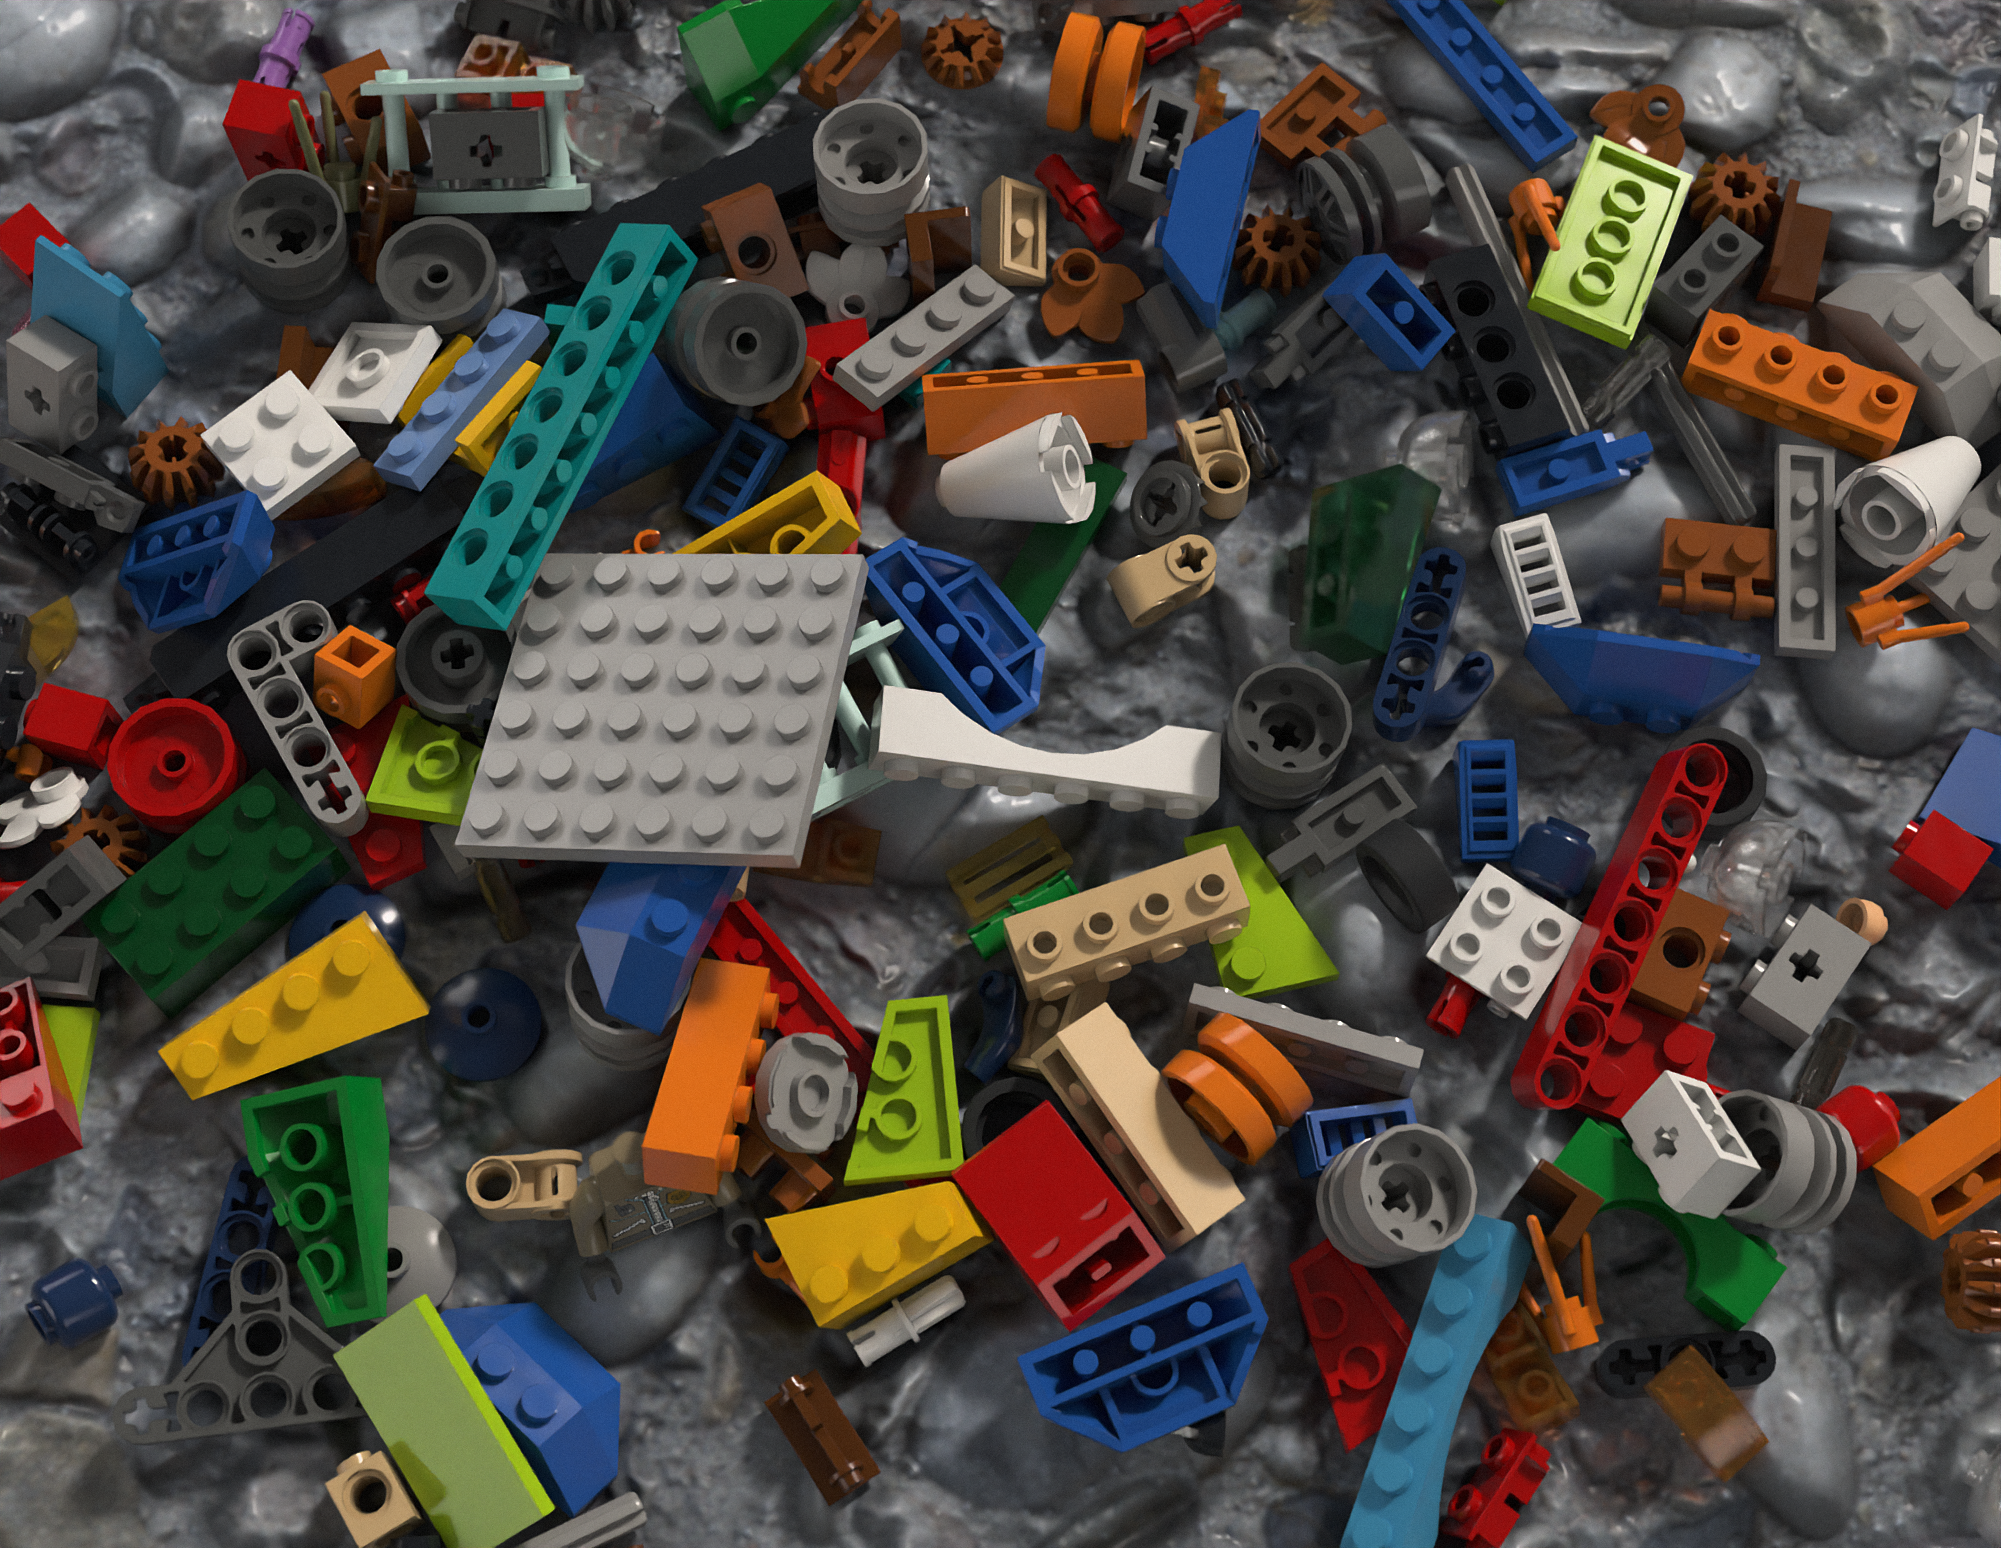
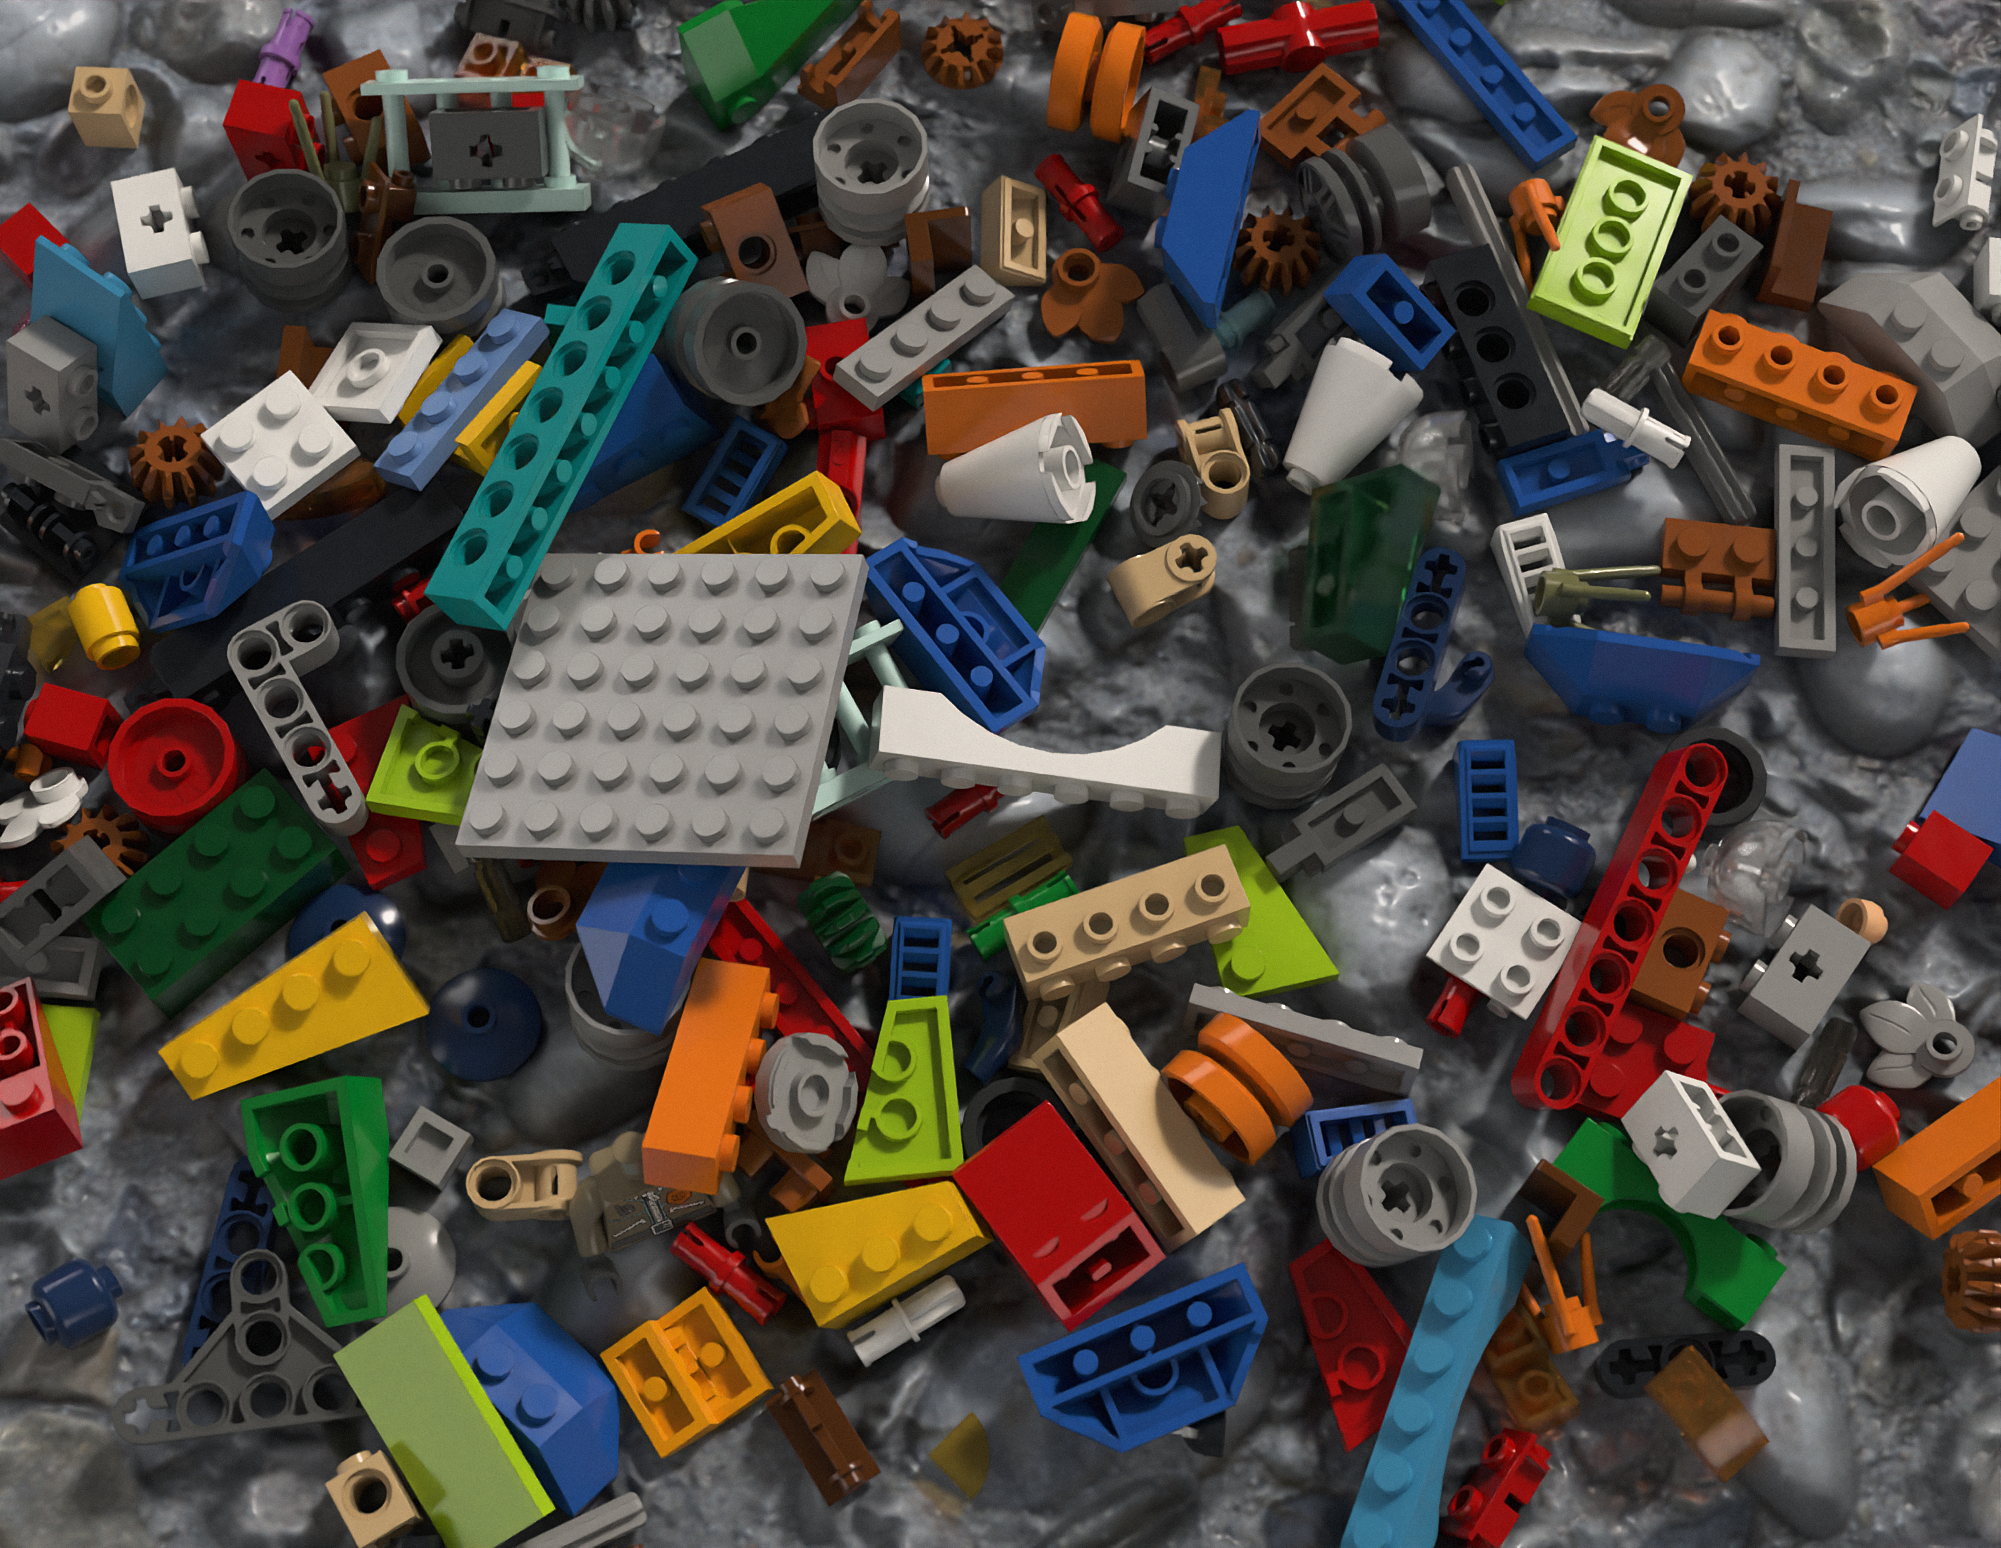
orange brick [313,625,397,729] -> none
black tyre [1356,818,1459,934] -> none
none -> tan brick [68,66,145,149]
none -> yellow brick [68,583,141,670]
none -> white brick [111,168,210,300]
none -> light grey plate [388,1106,474,1190]
none -> dark orange plate [527,860,609,941]
none -> light orange slope [600,1286,775,1459]
none -> red pin [669,1222,787,1326]
none -> dark green gear [797,870,887,974]
none -> blue slope [889,916,953,1000]
none -> red pin [924,784,1005,840]
none -> clear yellow tile [928,1411,990,1502]
none -> red piece [1216,0,1380,75]
none -> white cone [1283,337,1423,496]
none -> olive plant [1534,565,1661,630]
none -> white axle [1580,389,1691,469]
none -> light grey plate [1859,982,1975,1091]

